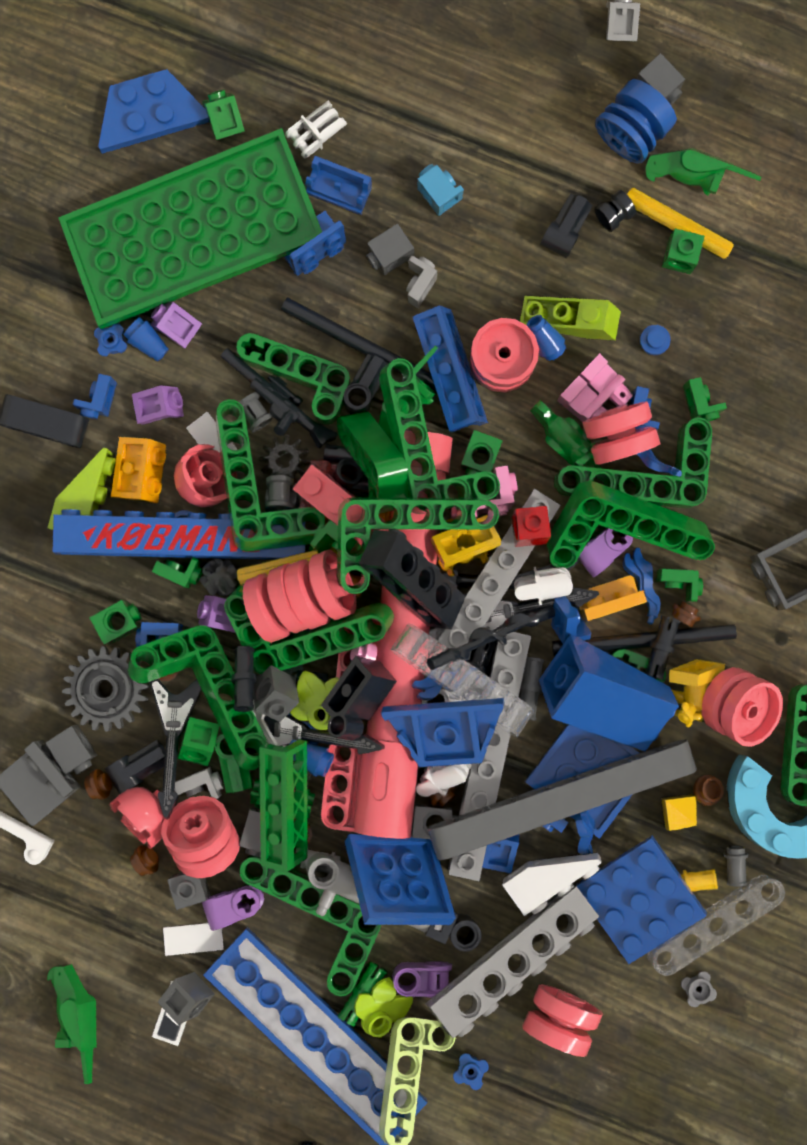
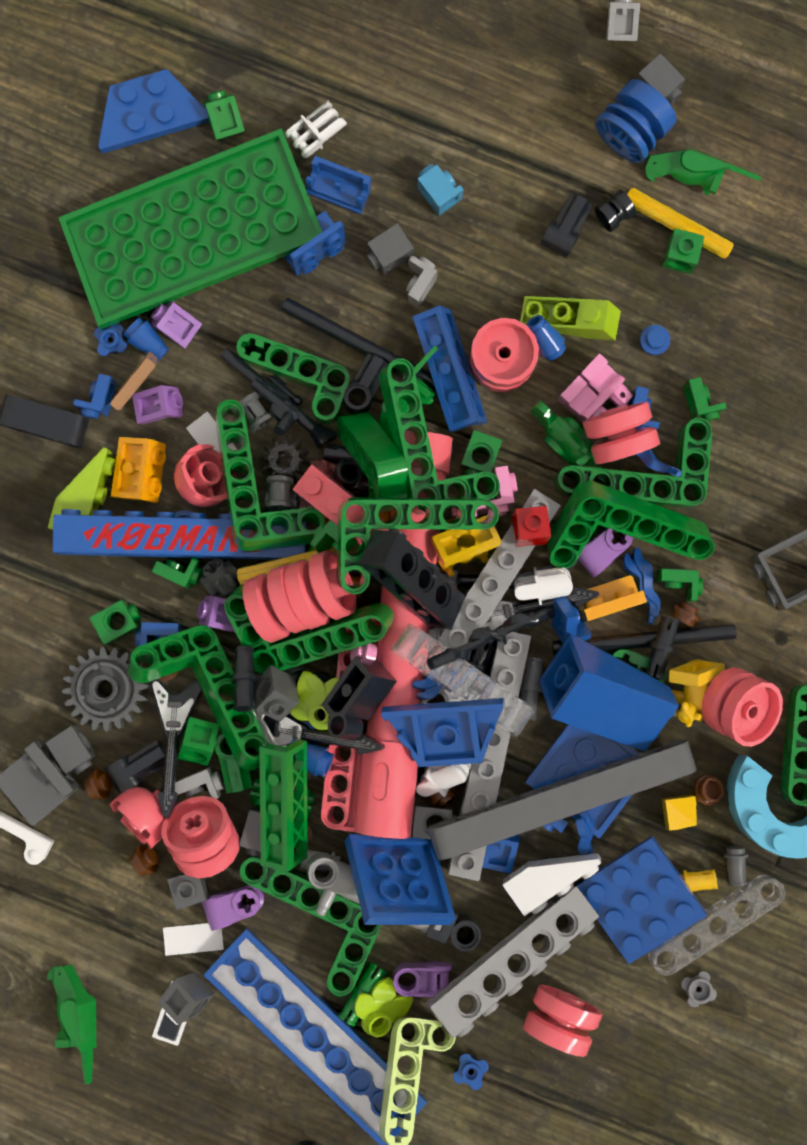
none -> medium nougat tile [110,351,158,410]

